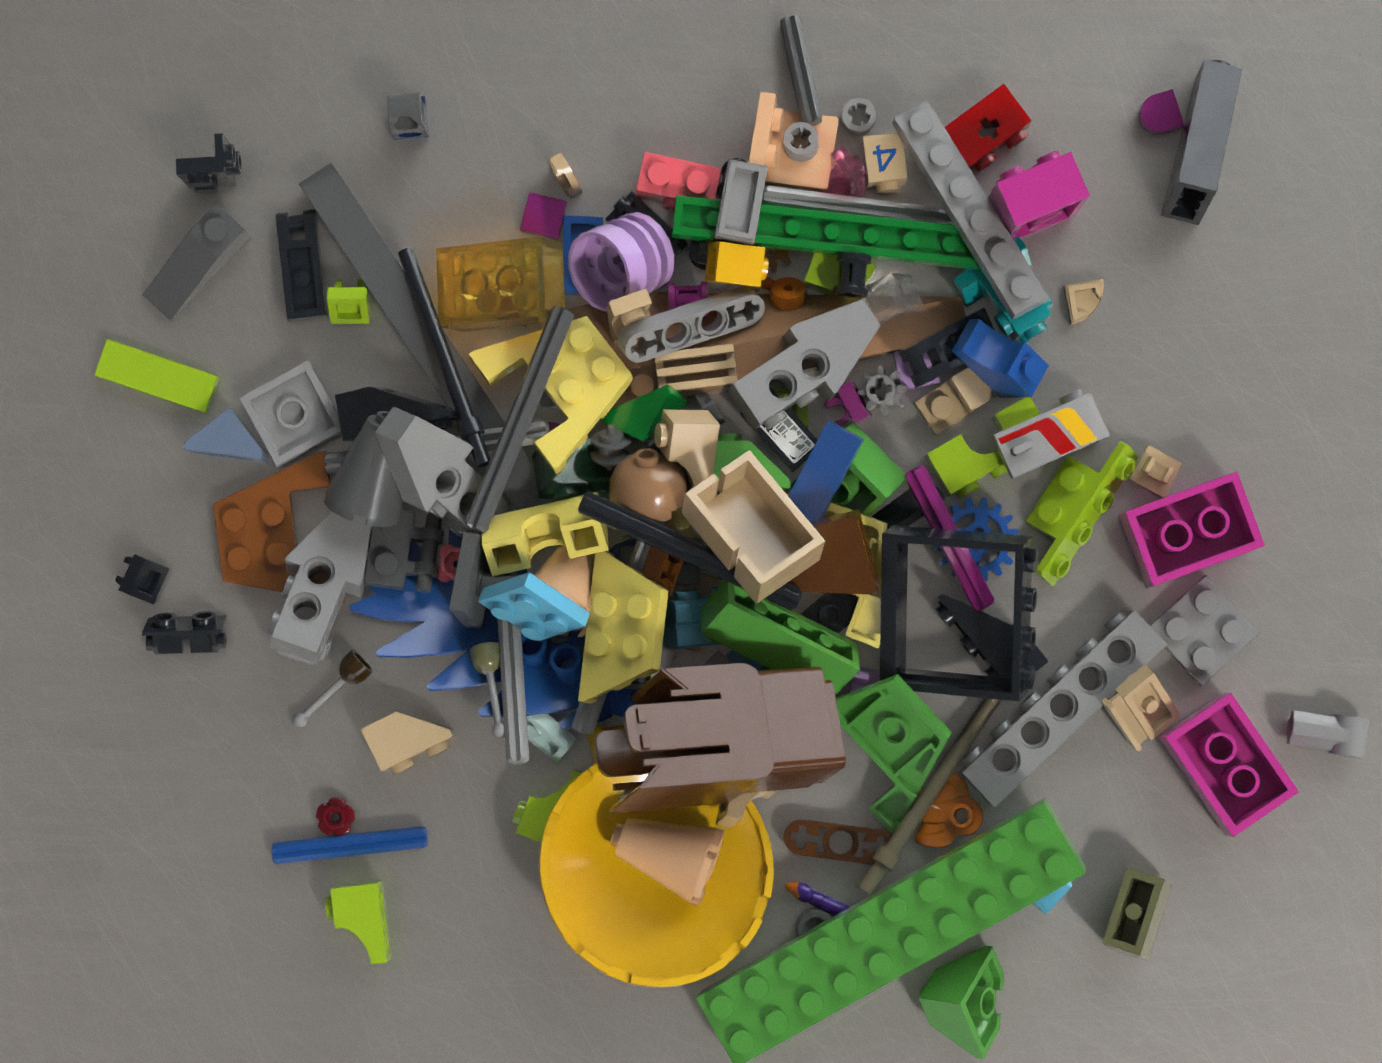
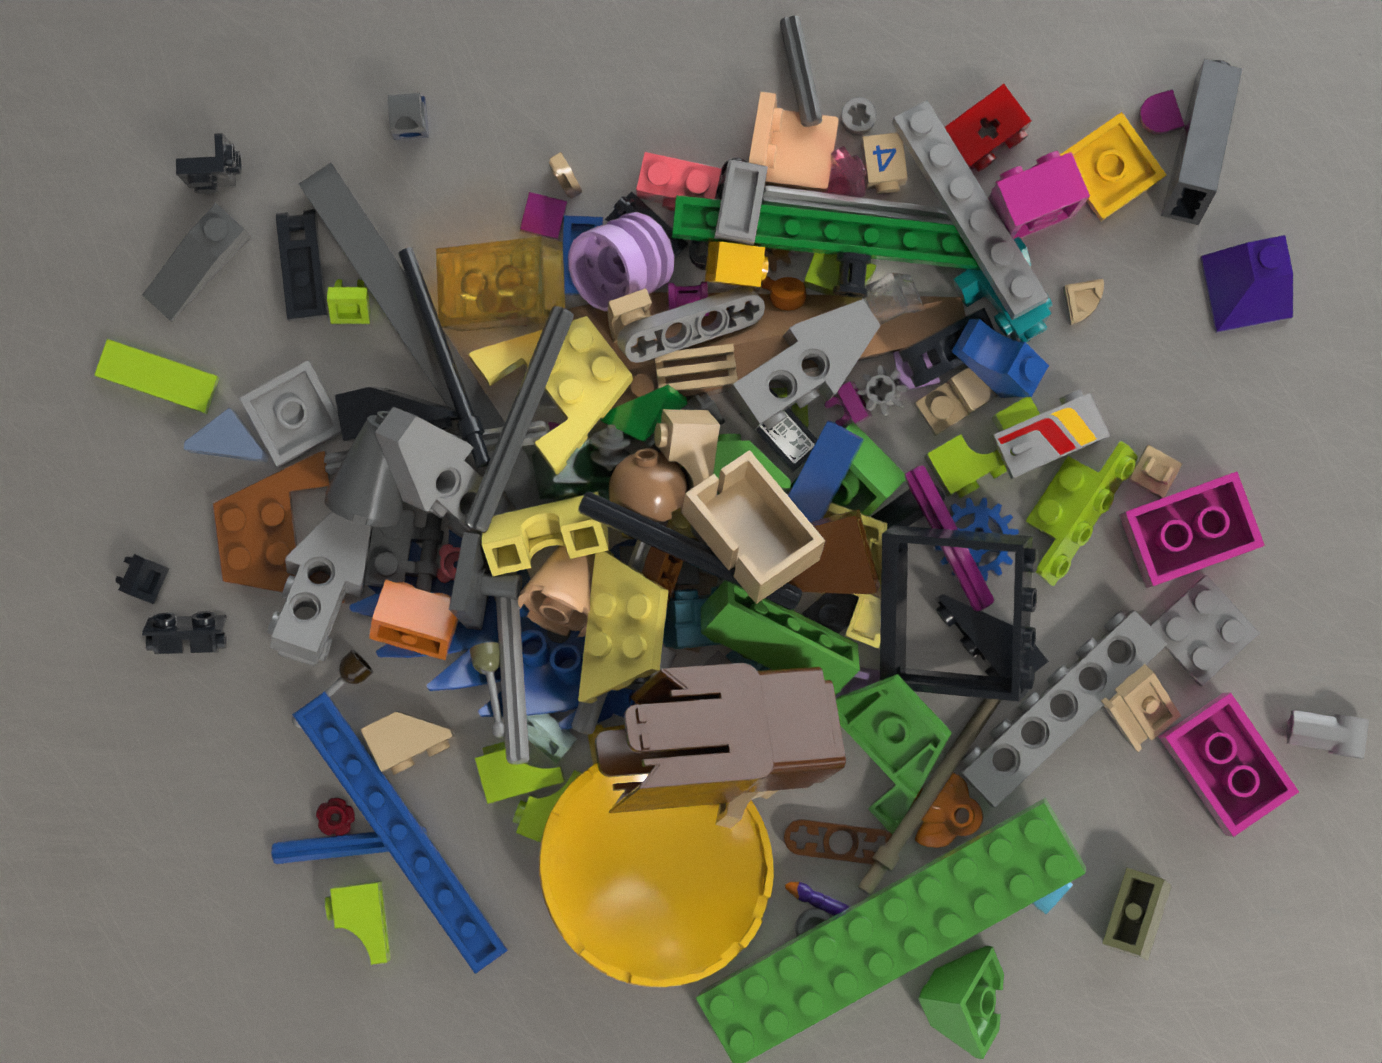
medium azure plate [478,572,590,641] -> none
light nougat cone [610,817,725,906] -> none
light grey bush [783,122,819,162] -> none
none -> blue tile [292,691,508,974]
none -> orange brick [369,580,458,660]
none -> lime arch [475,742,566,804]
none -> yellow plate [1060,112,1167,222]
none -> dark purple slope [1200,235,1293,333]

